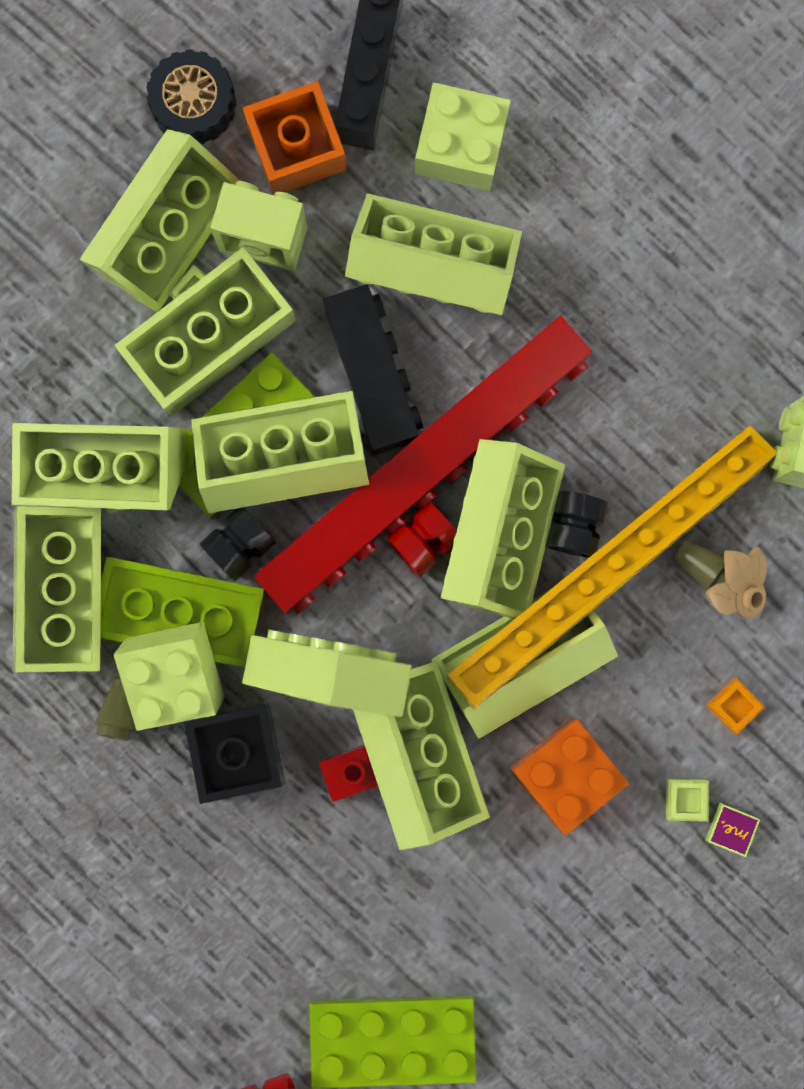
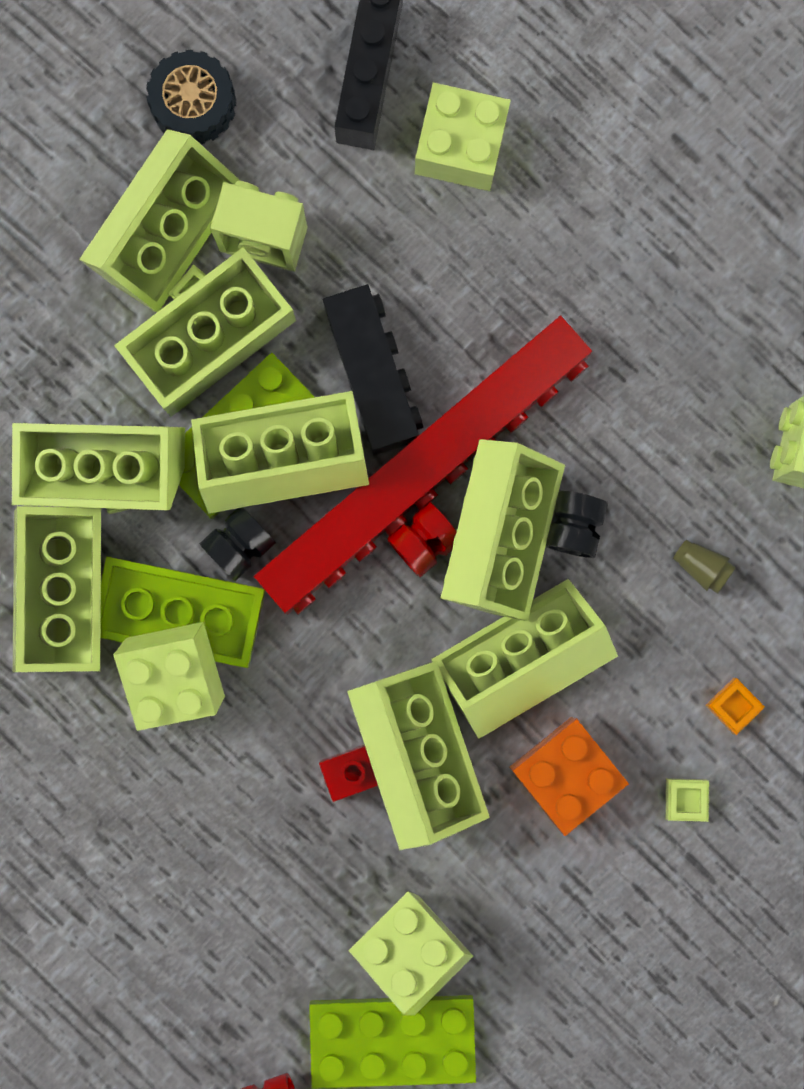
olive cone [94,679,135,741] -> none
black brick [184,703,286,804] -> none
orange brick [242,81,347,195] -> none
yellowish green brick [242,630,412,717] -> none
yellowish green brick [345,193,522,315] -> none
yellow plate [447,425,777,710] -> none
magenta tile [705,803,760,857] -> none
tan plate [706,547,767,619] -> none
none -> yellowish green brick [348,891,473,1015]

